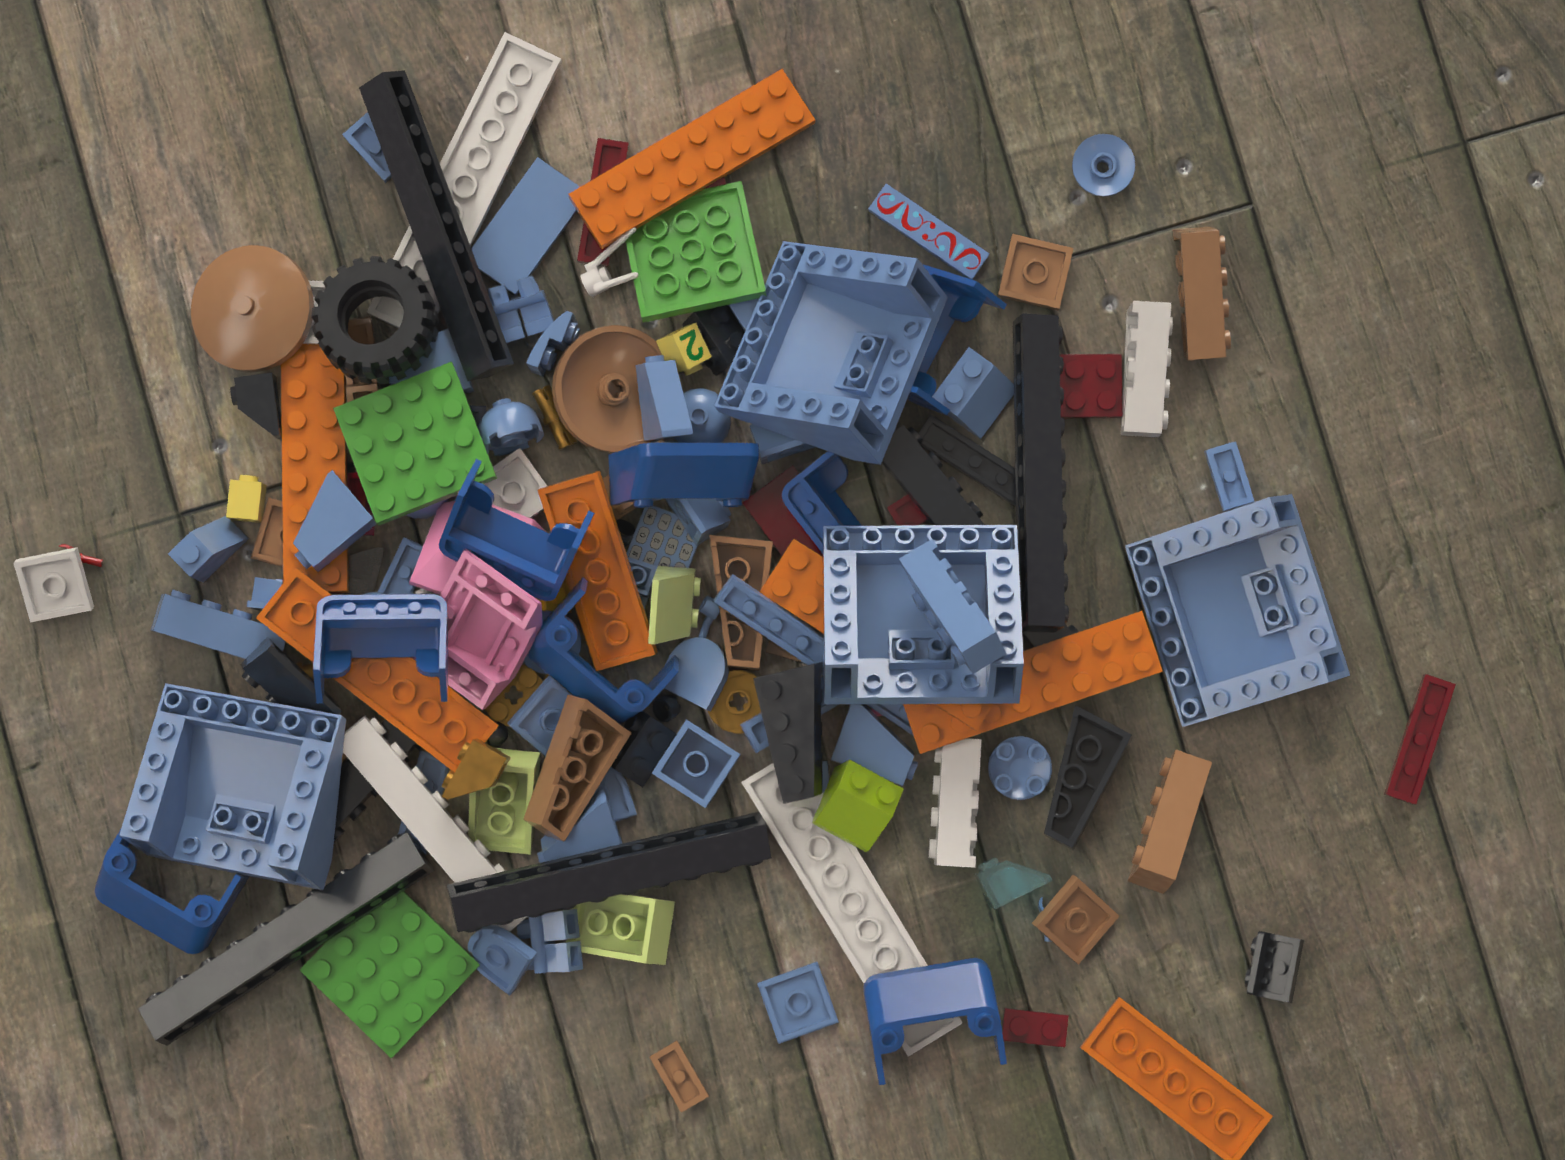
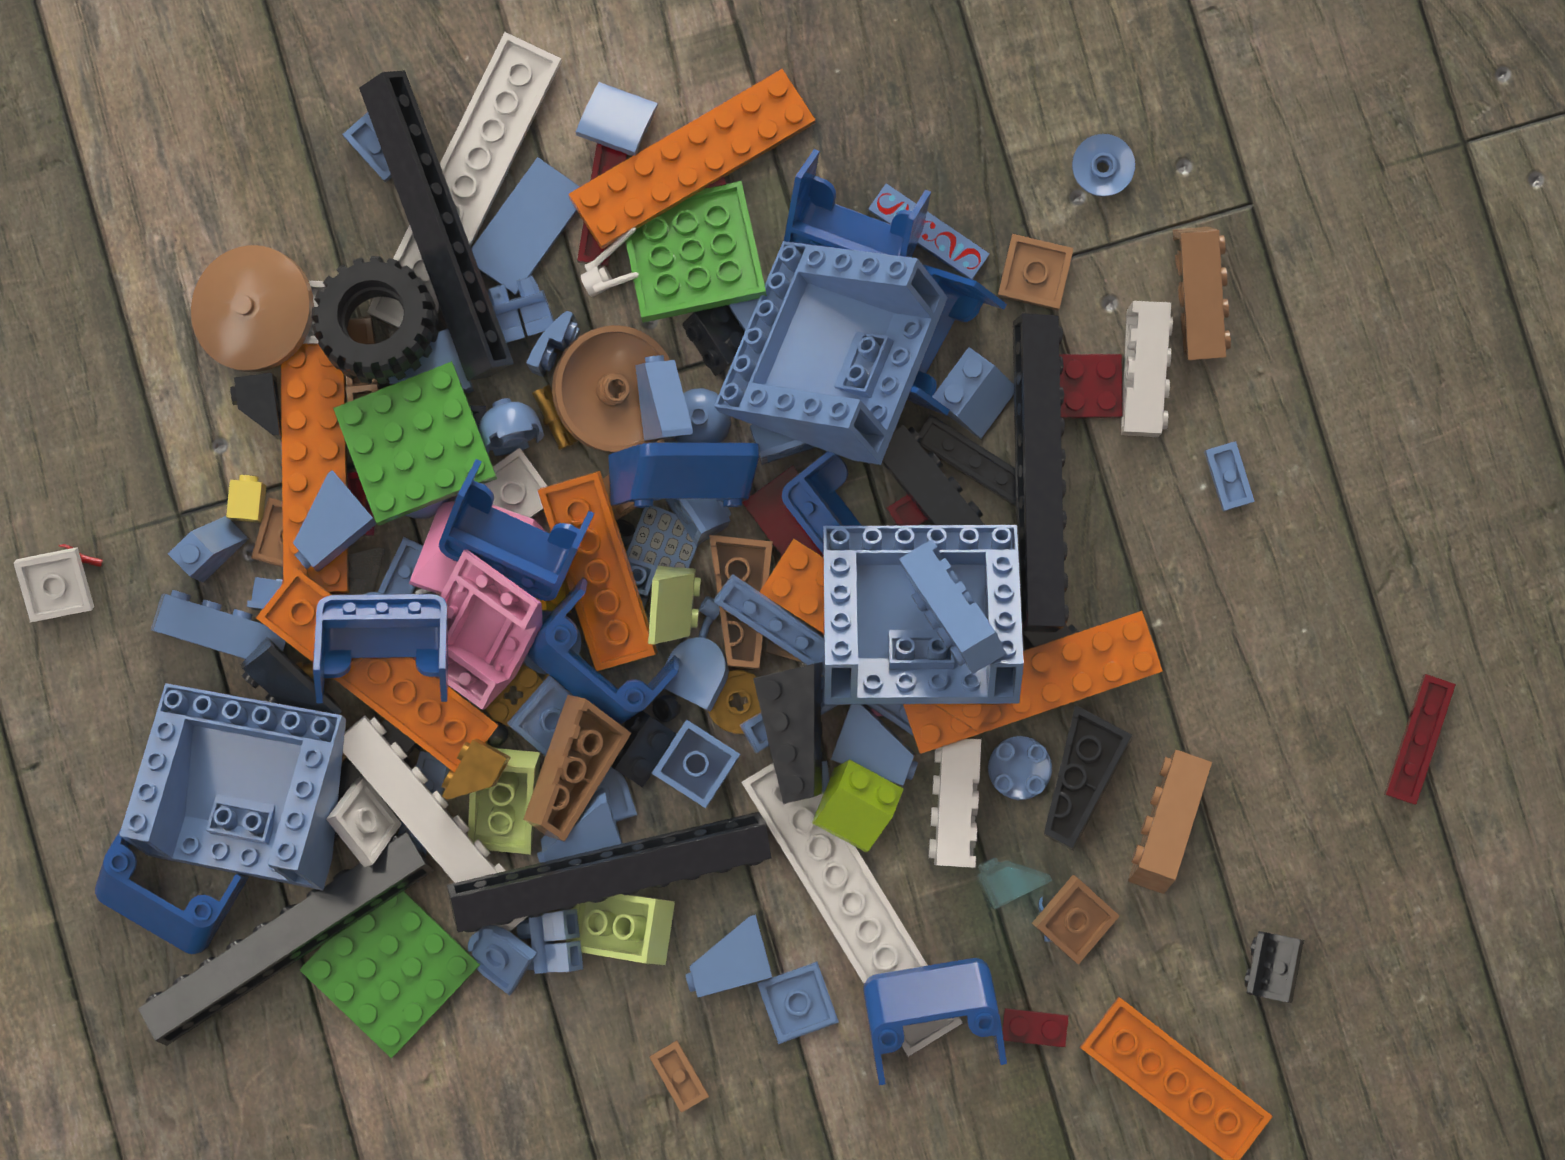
light yellow brick [656,323,712,376] -> none
medium blue slope [1125,494,1350,727] -> none
none -> white plate [326,776,402,867]
none -> slope [576,82,658,156]
none -> medium blue slope [685,914,772,998]
none -> blue windscreen [784,149,931,258]

